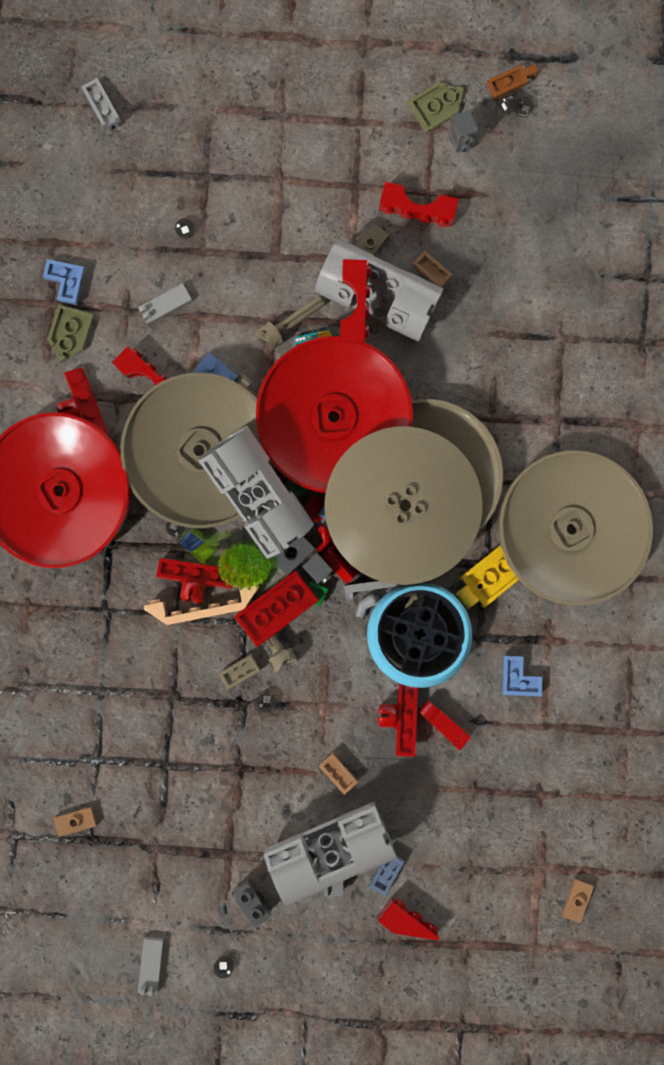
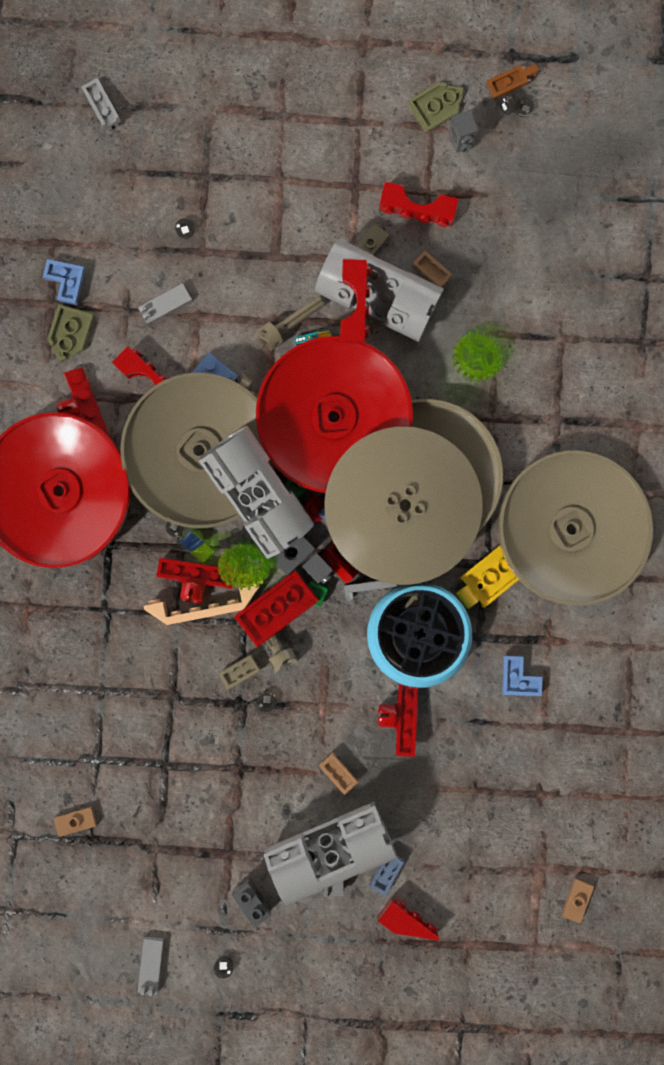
red arm [316,525,333,554] -> none
light grey arm [356,594,380,619] -> none
red leg [419,700,471,751] -> none
none -> clear neon green gear [452,331,504,383]

